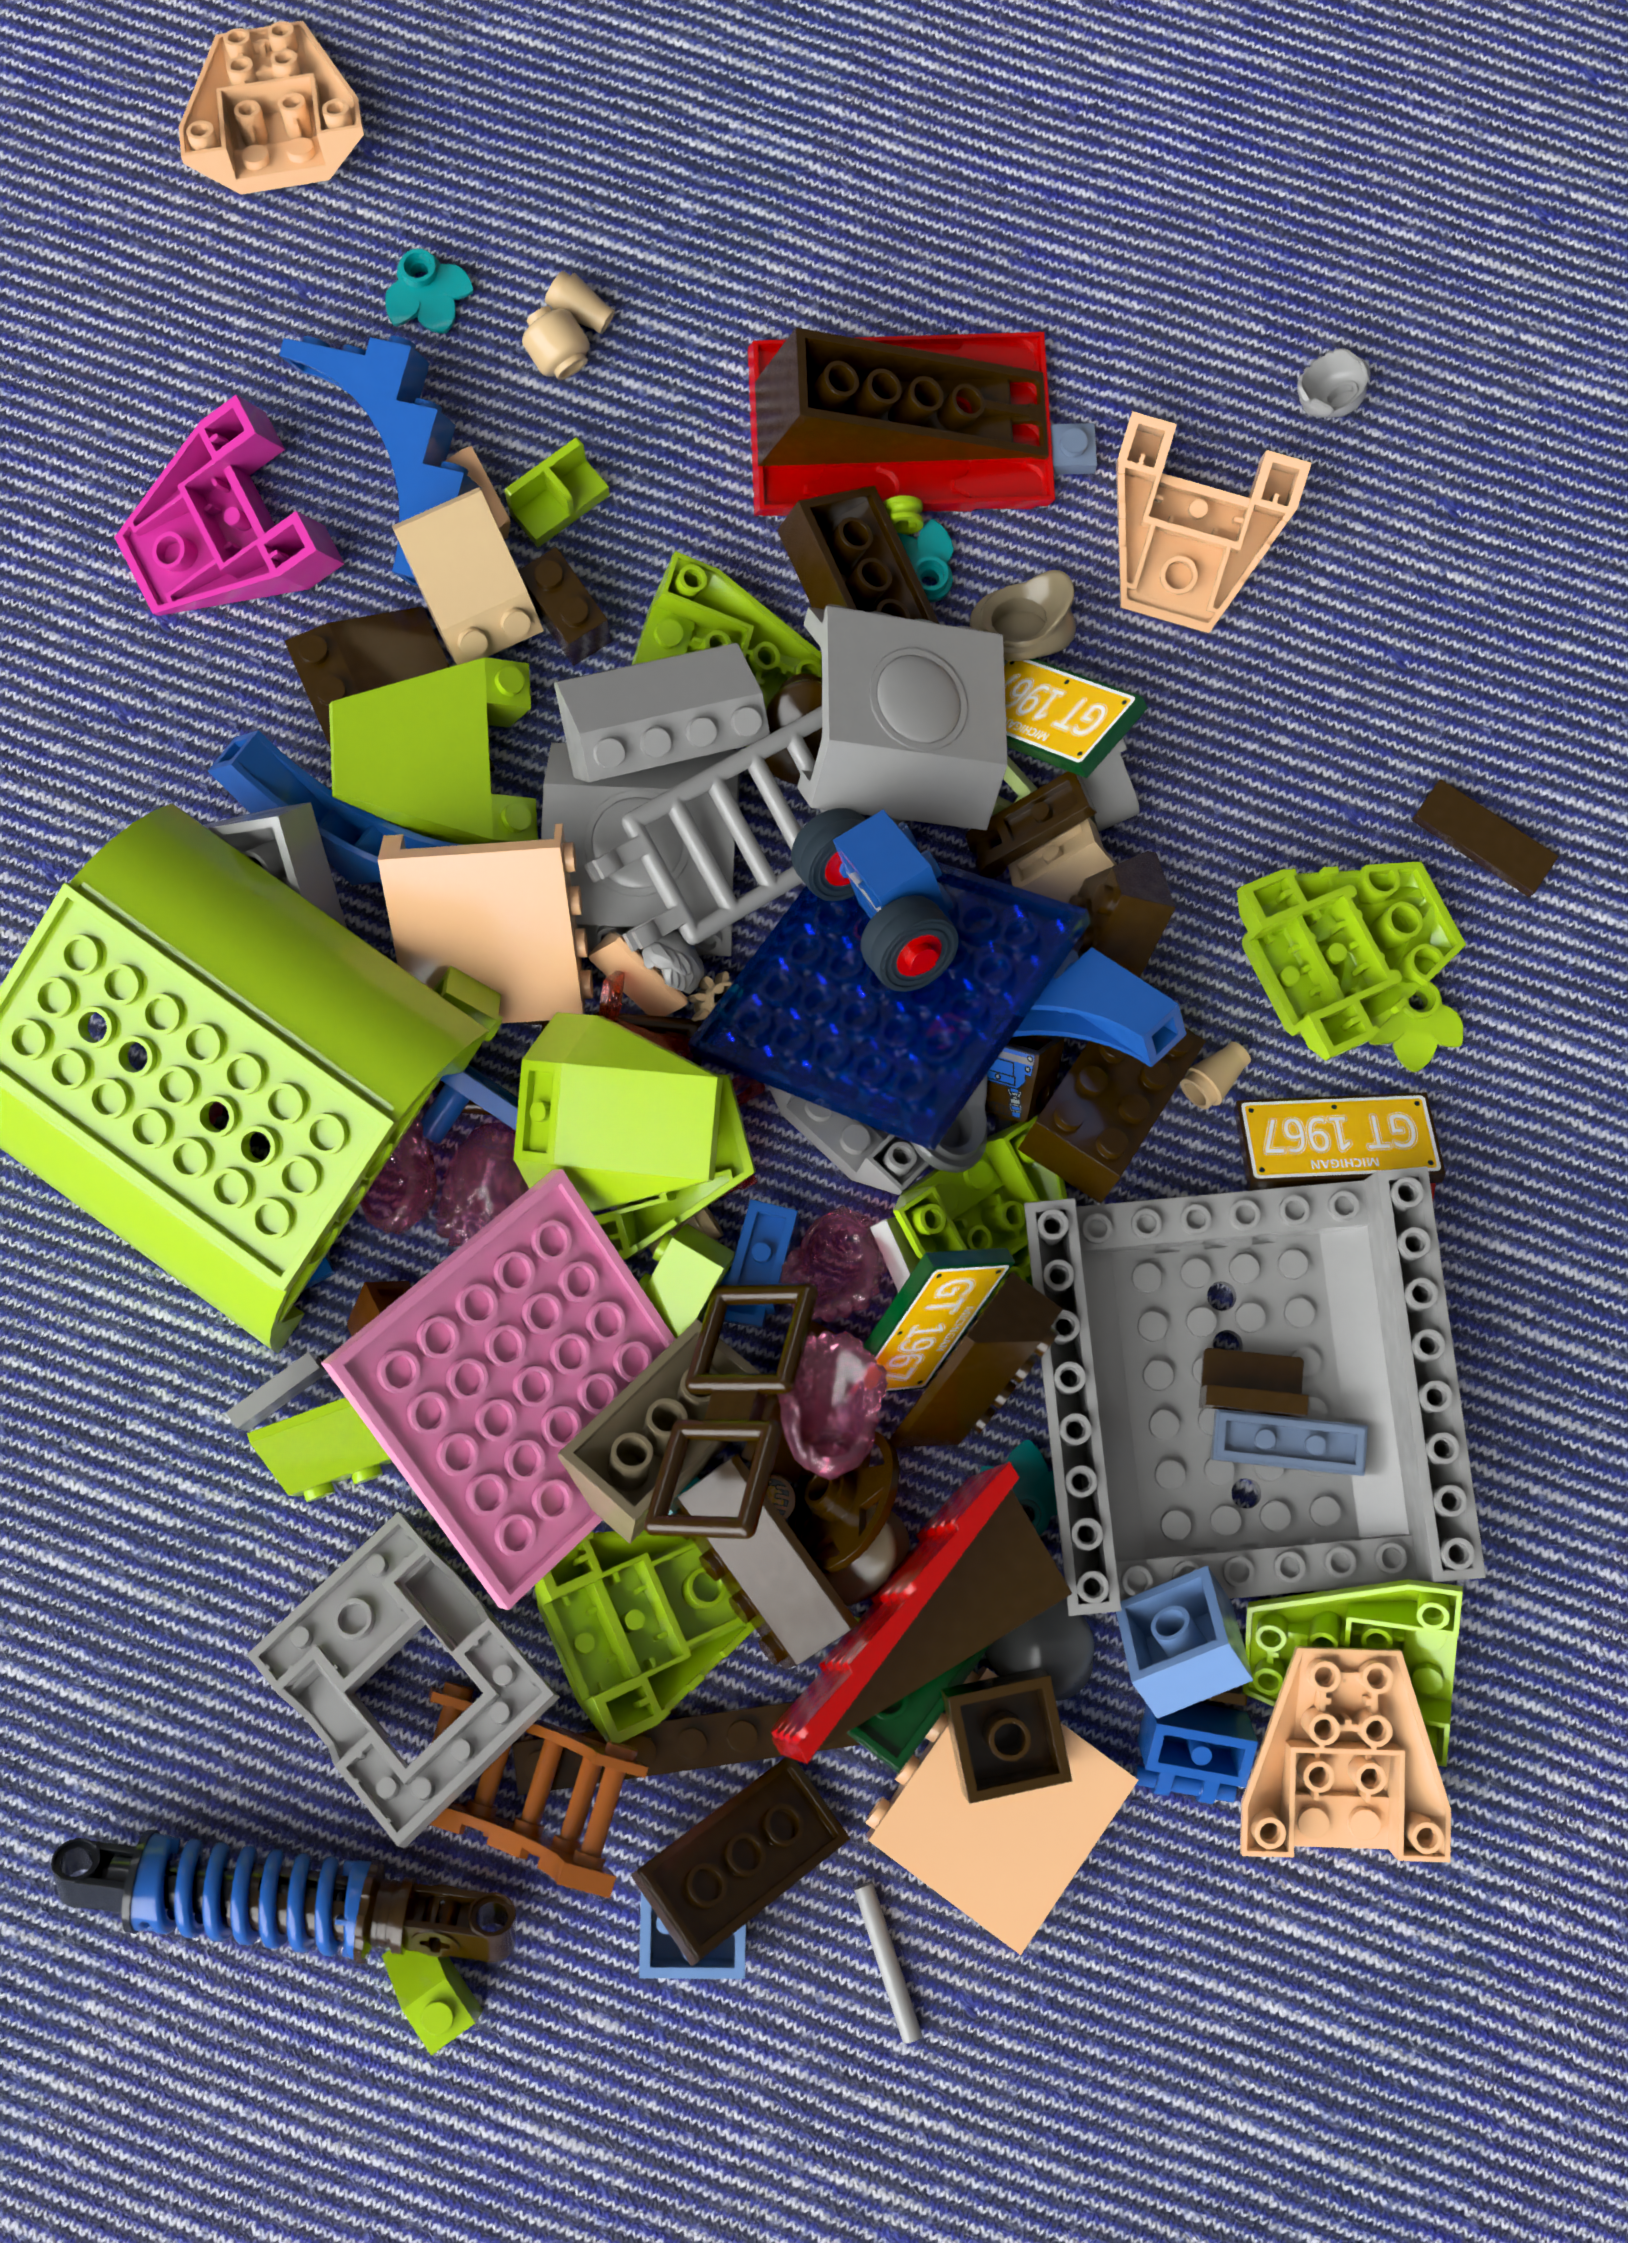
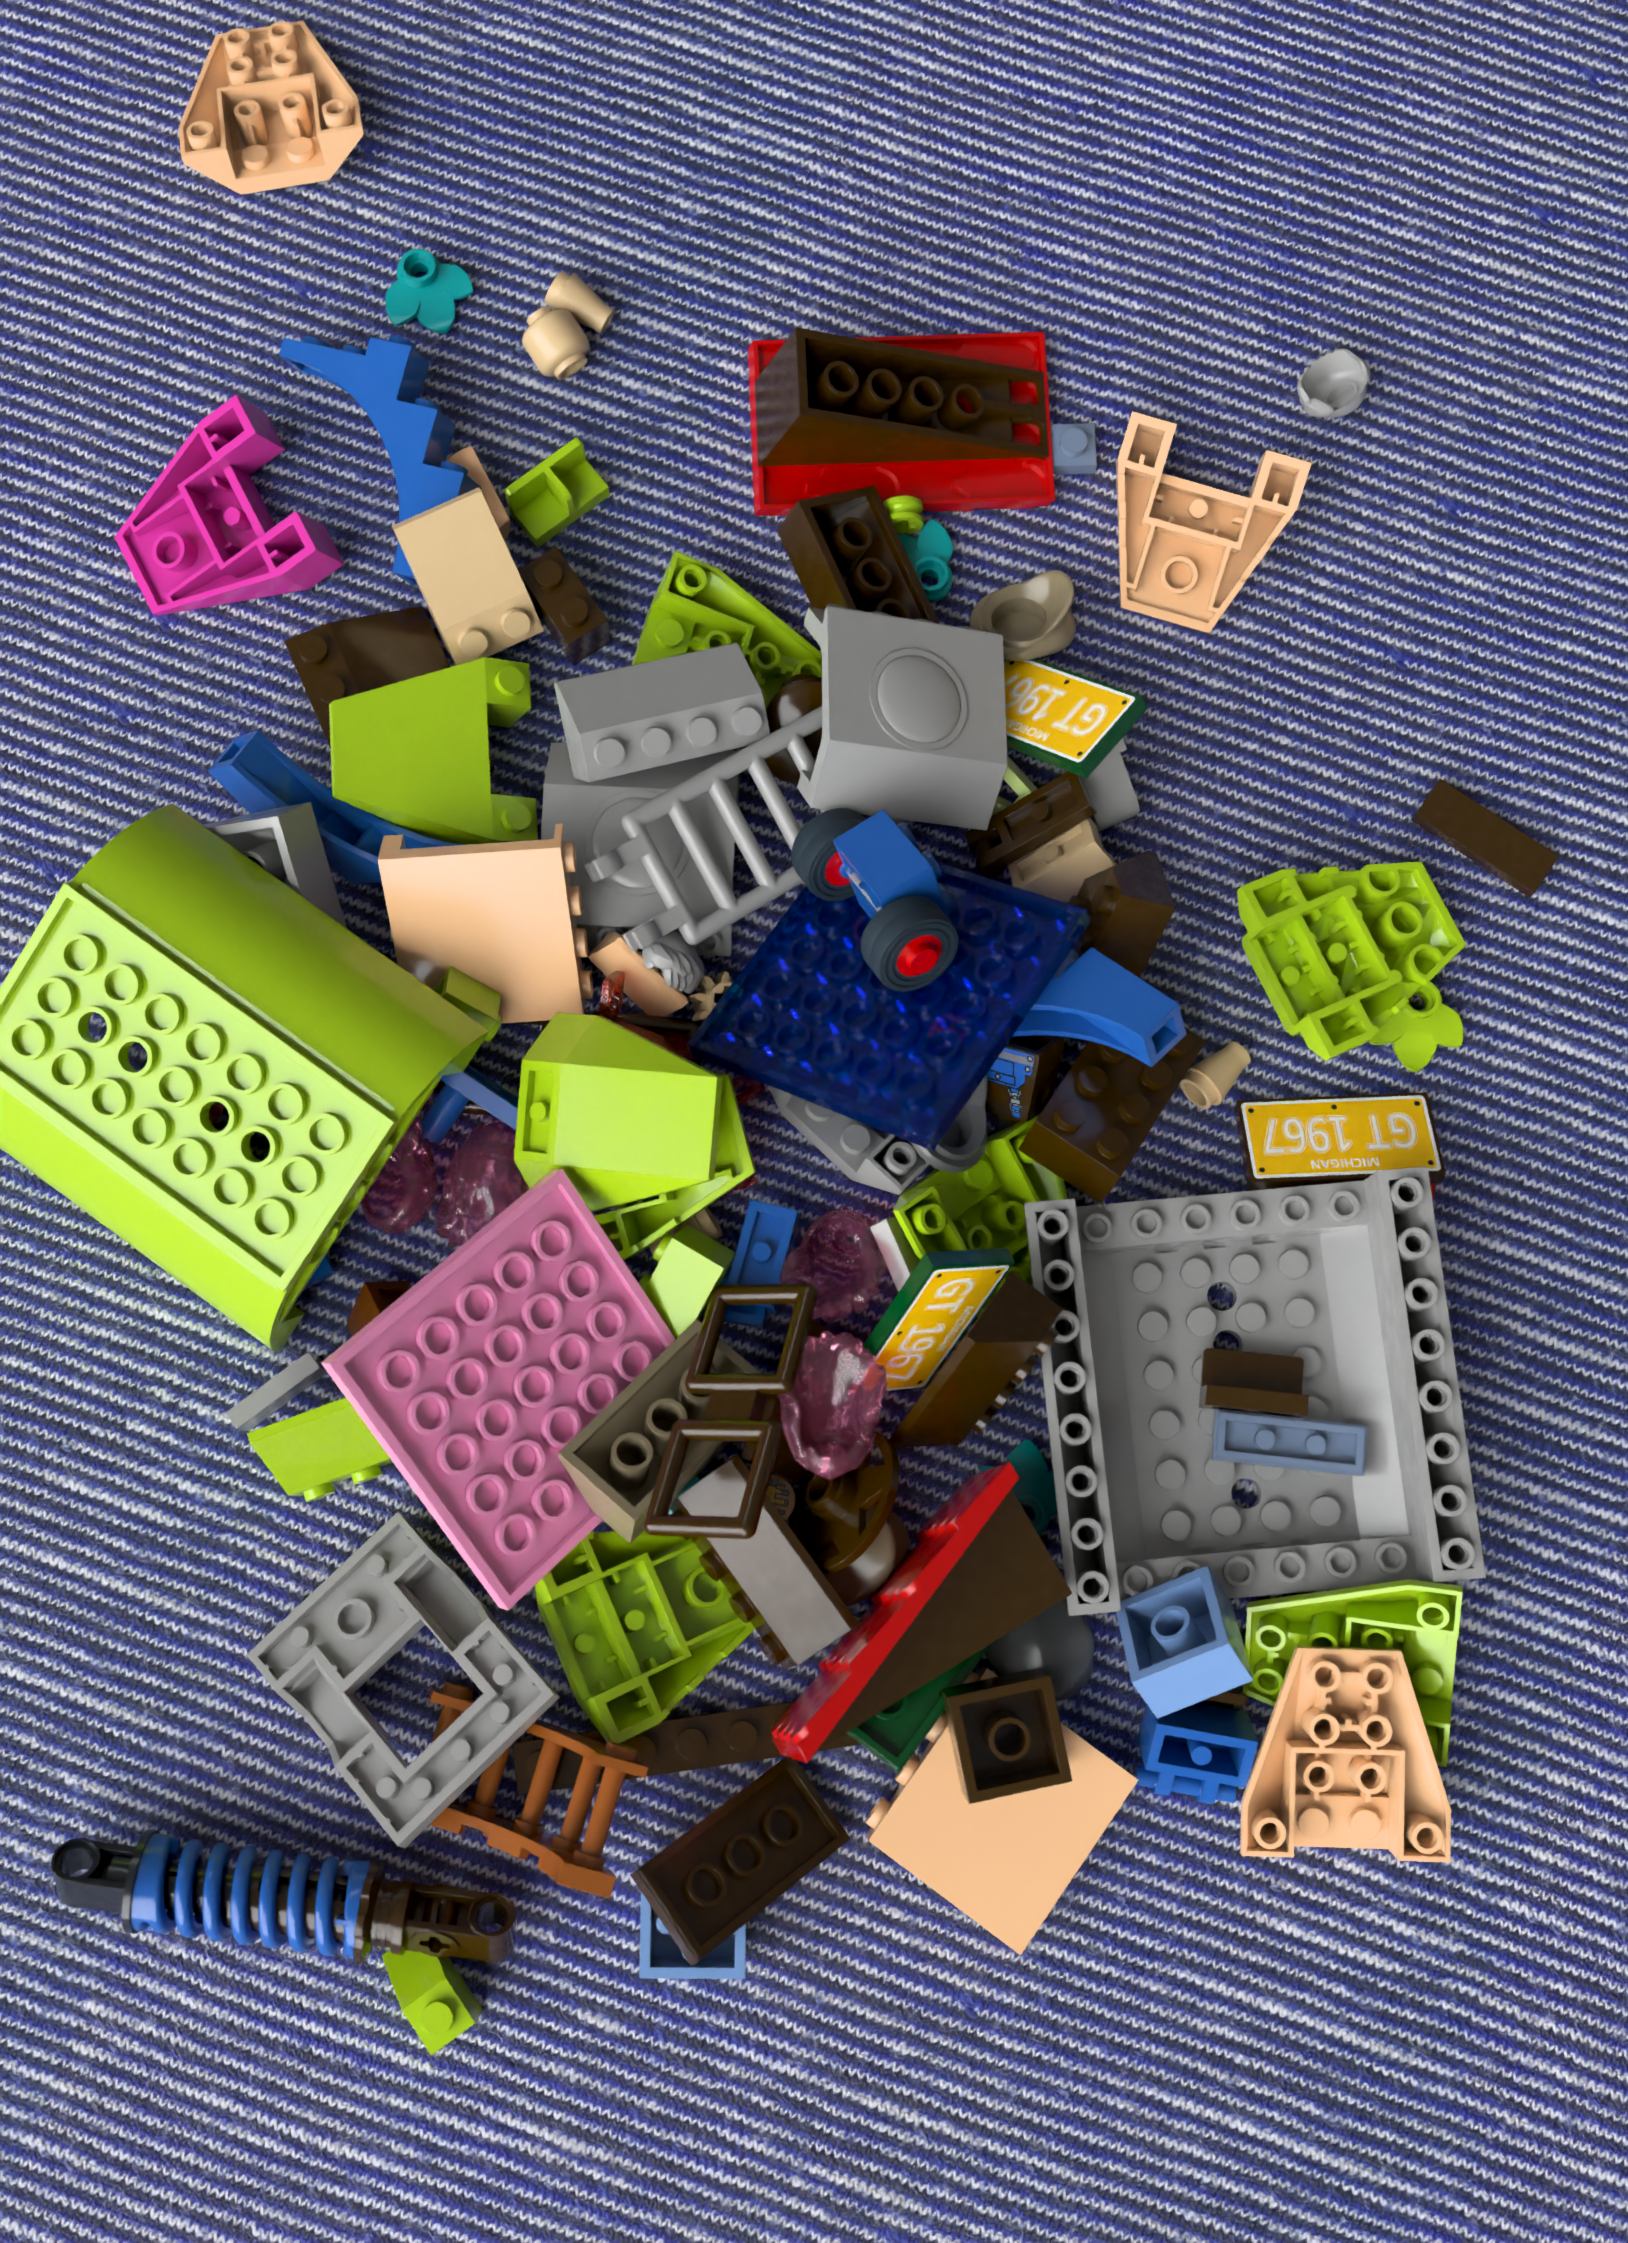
light grey bar [854,1882,922,2044] -> none

